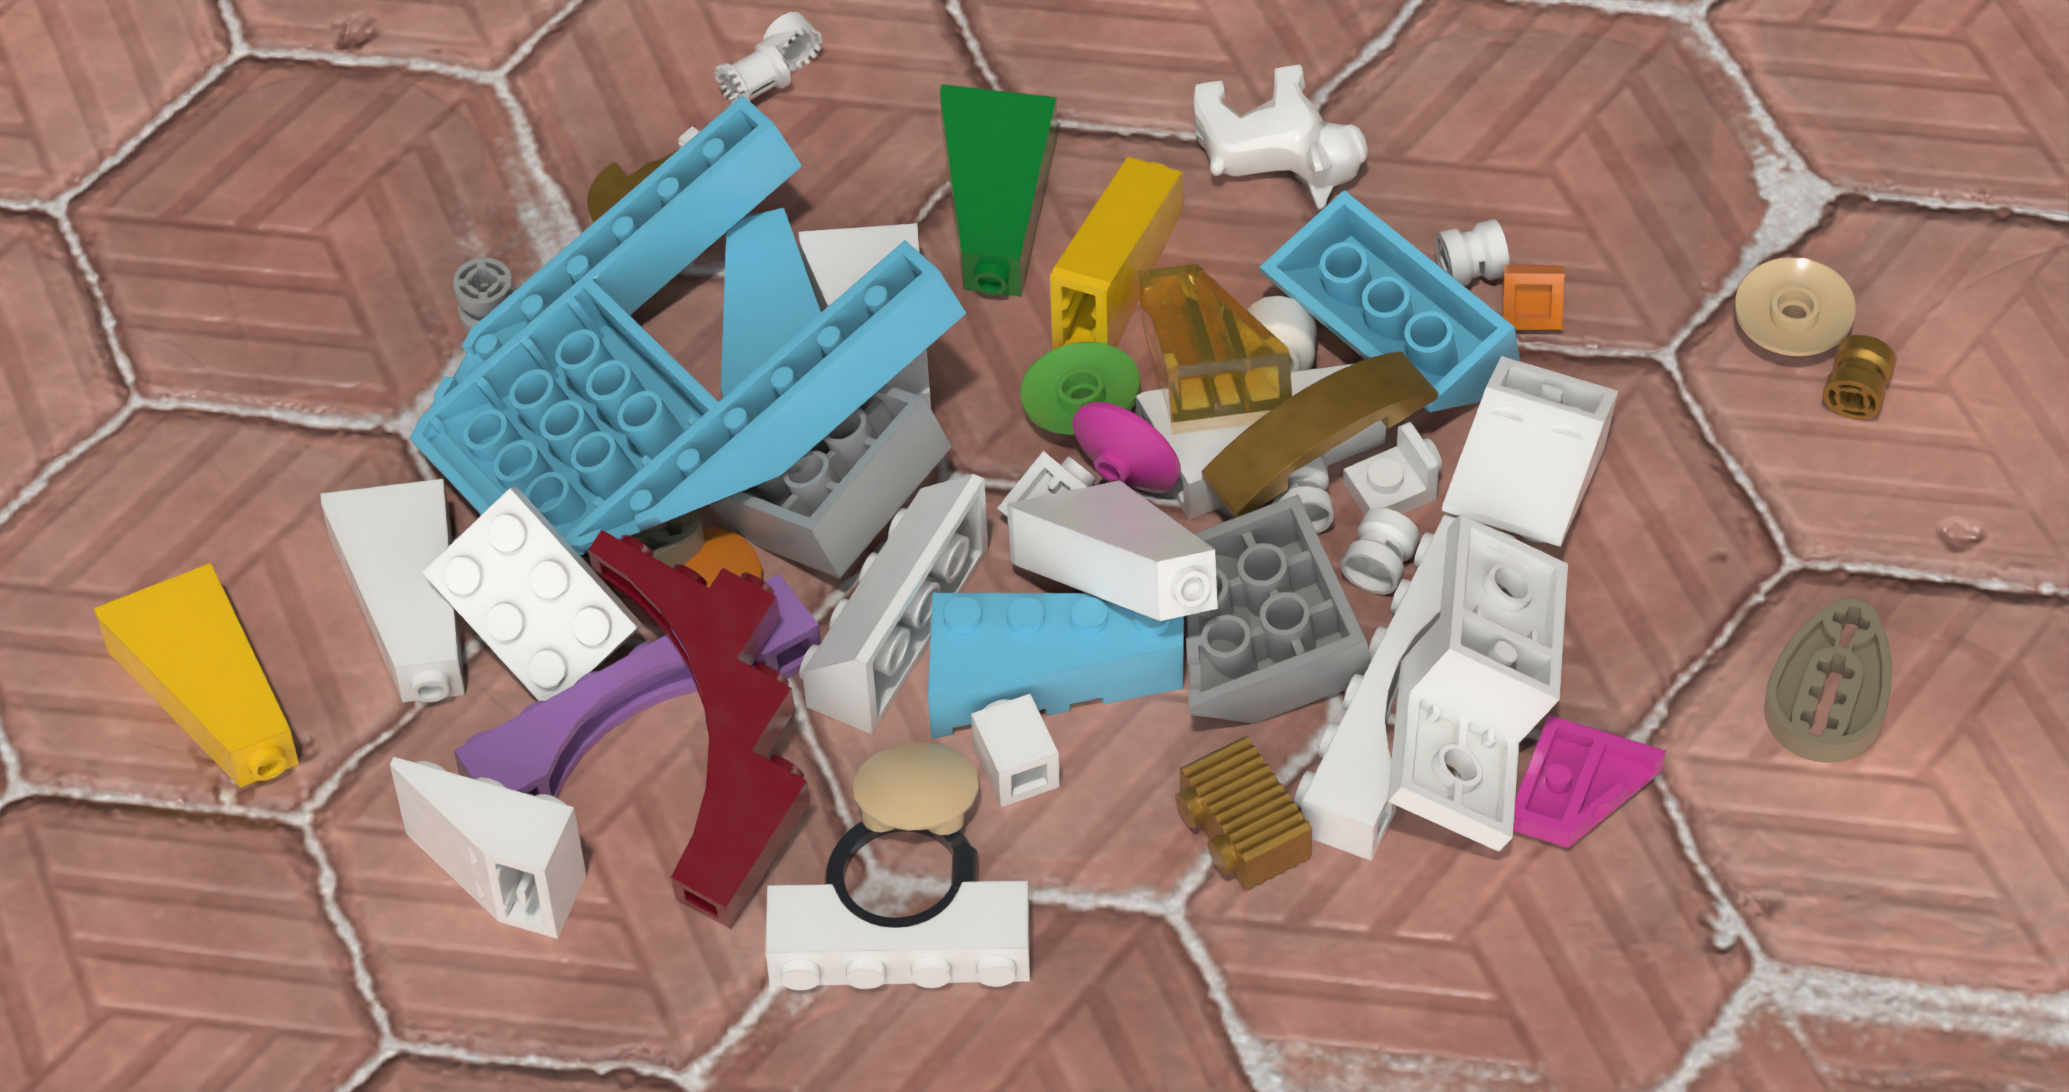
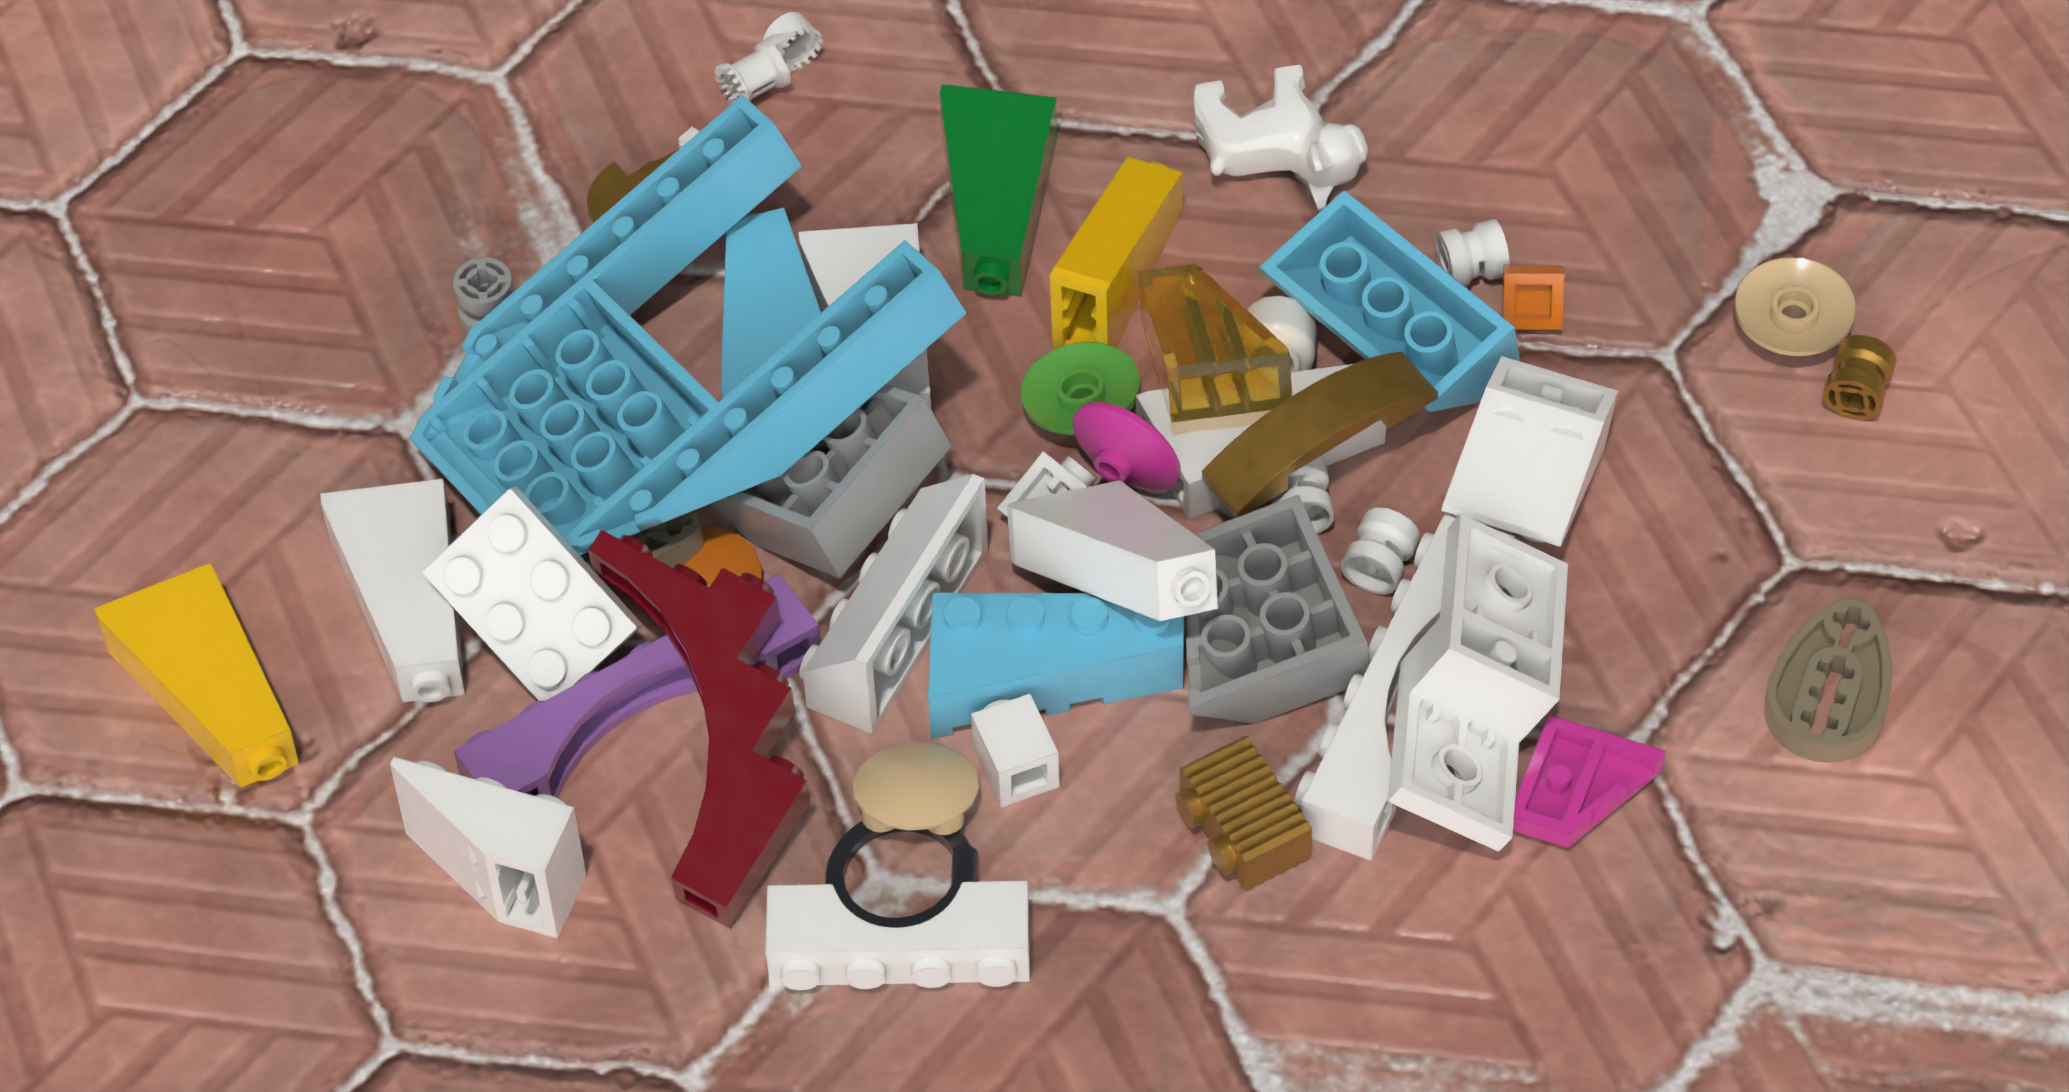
white bracket [1343,422,1443,515] -> none

